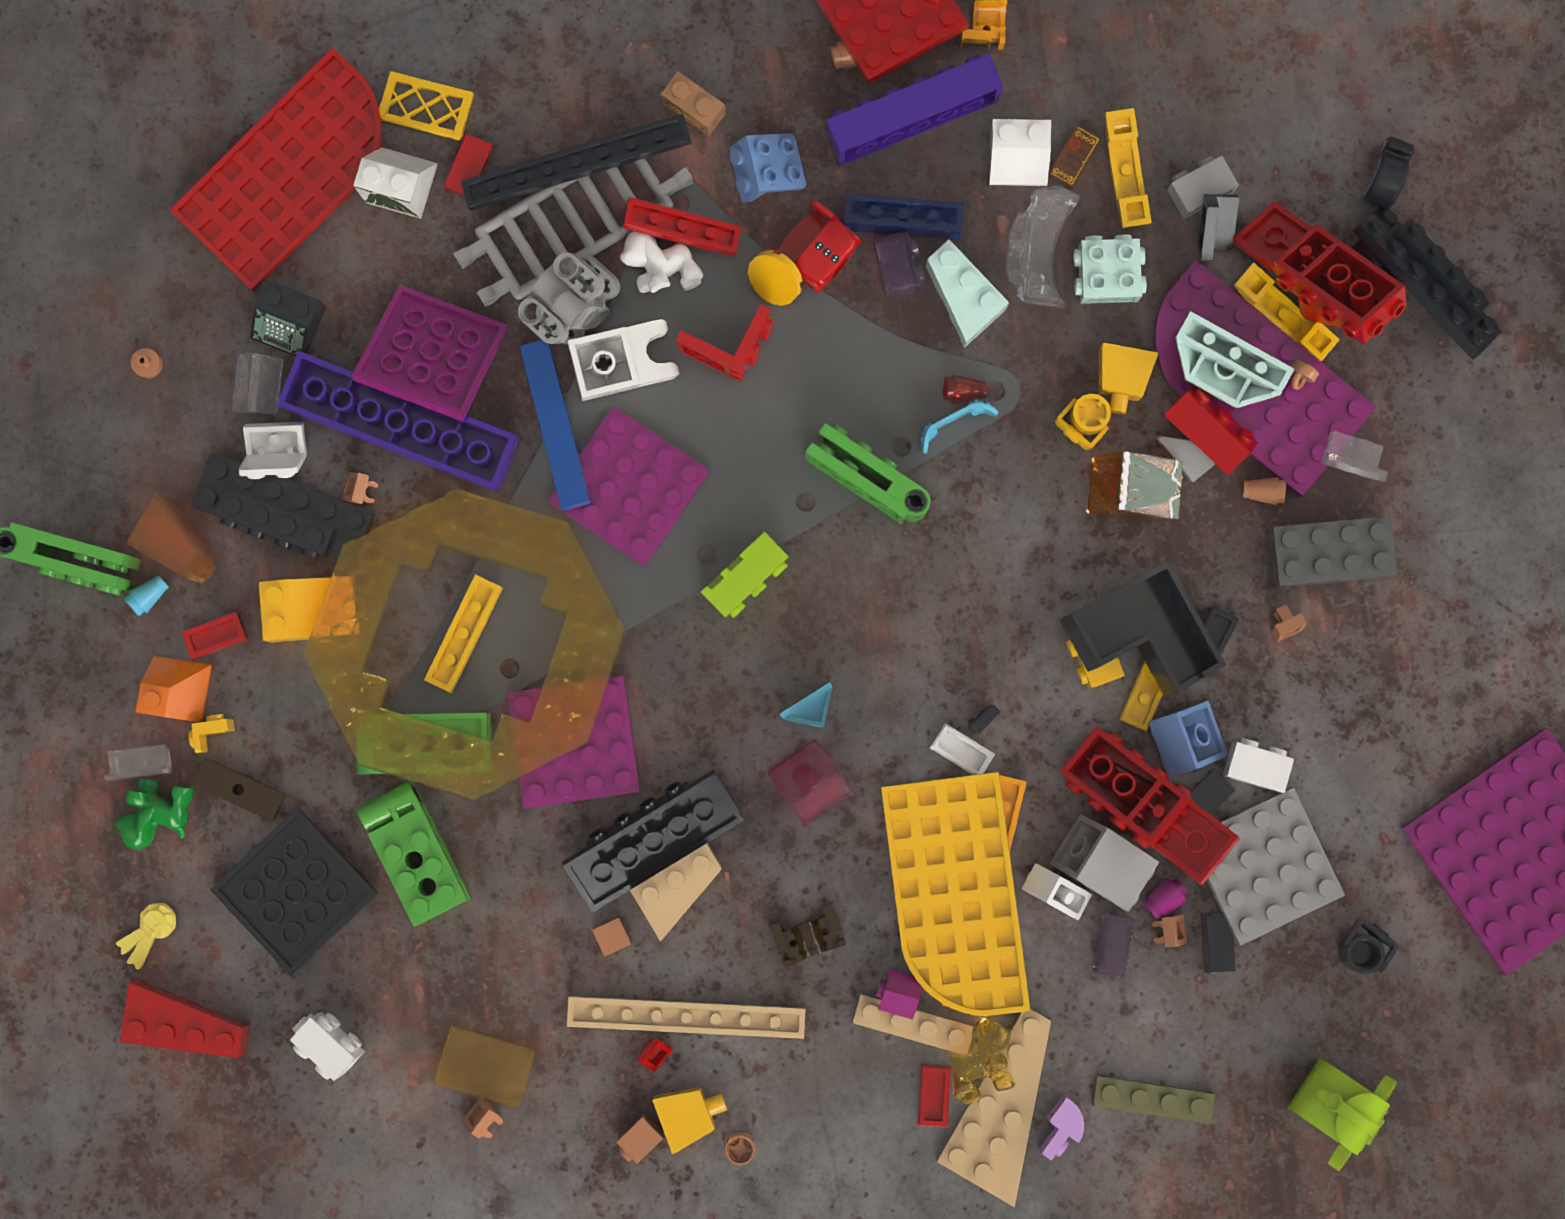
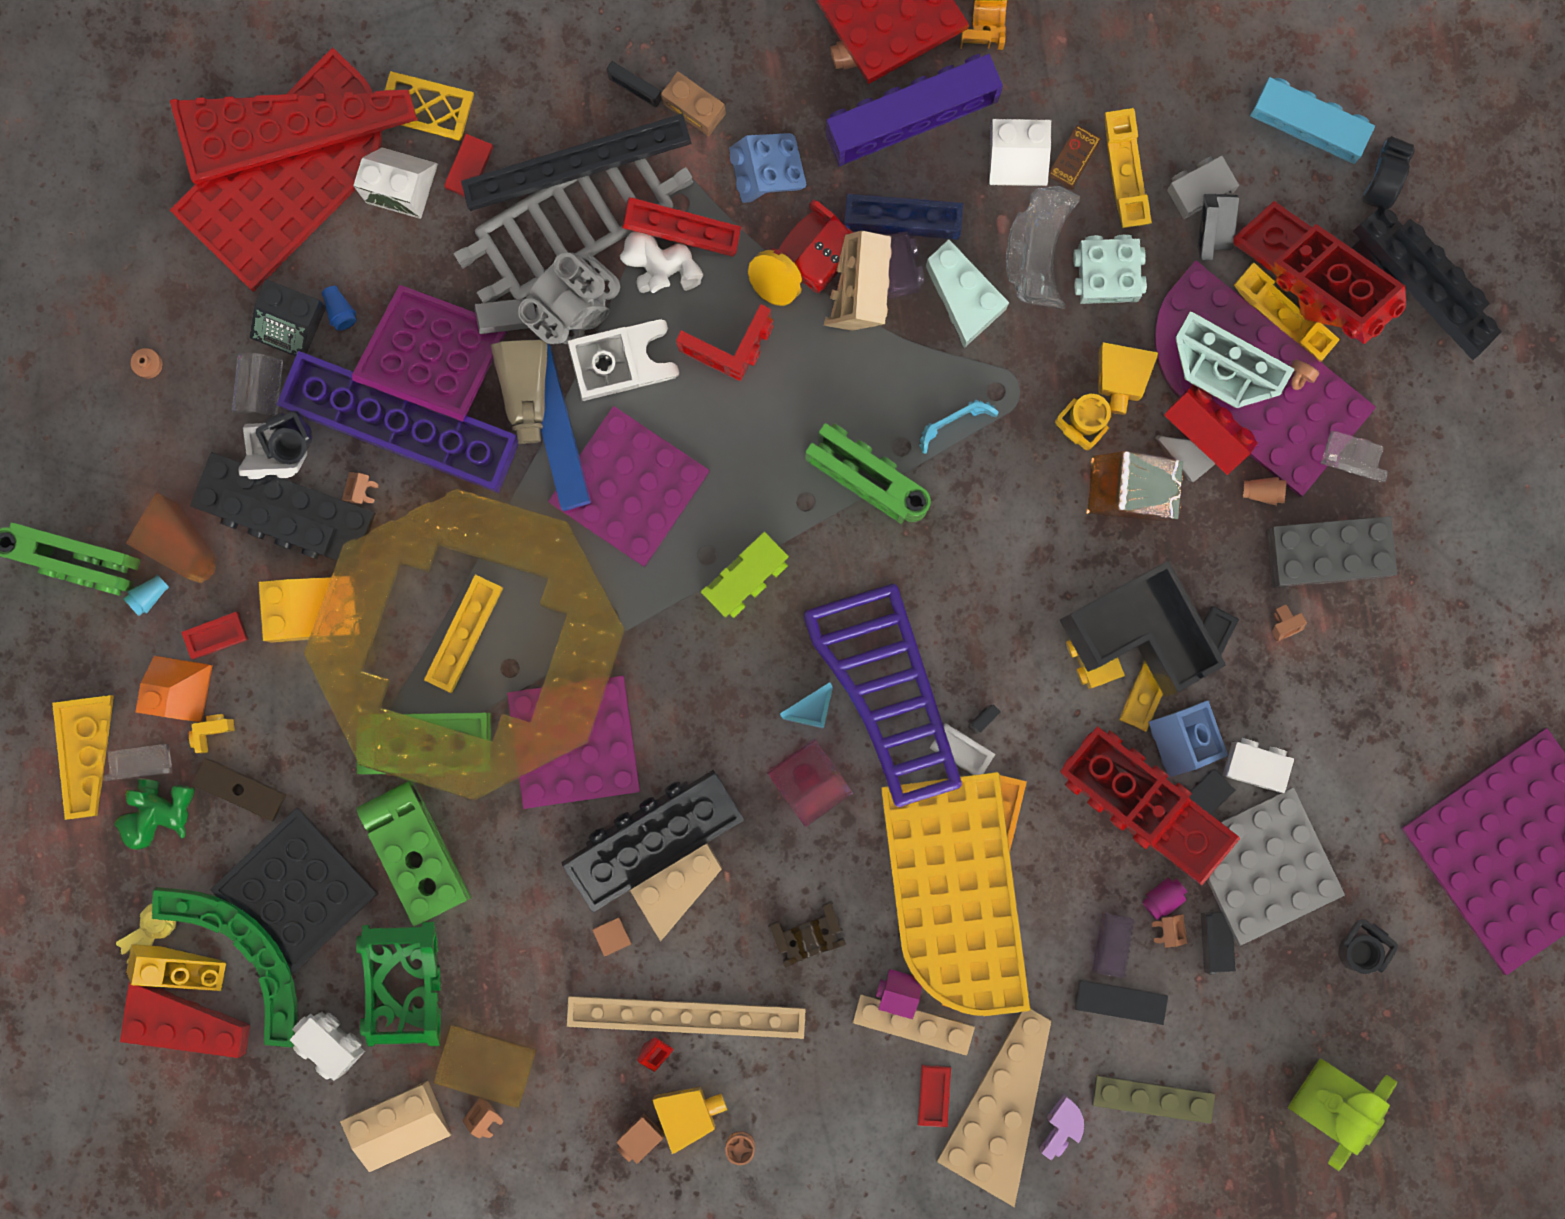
clear red cone [943,374,987,403] -> none
clear yellow animal [948,1018,1015,1104] -> none
white slope [1022,863,1092,920] -> none
light grey slope [1049,814,1159,912] -> none
none -> yellow wing [52,695,114,820]
none -> yellow slope [126,944,226,991]
none -> green plate [152,887,297,1048]
none -> red wing [169,90,418,184]
none -> black piece [255,411,312,465]
none -> blue cone [321,286,357,331]
none -> tan slope [340,1080,452,1172]
none -> green fence [356,922,441,1047]
none -> light grey tile [474,298,537,334]
none -> dark tan piece [491,340,548,444]
none -> black tile [606,61,662,107]
none -> dark purple bar [803,584,962,807]
none -> tan wedge [823,231,892,331]
none -> black tile [1075,980,1168,1025]
none -> medium azure brick [1250,77,1375,164]

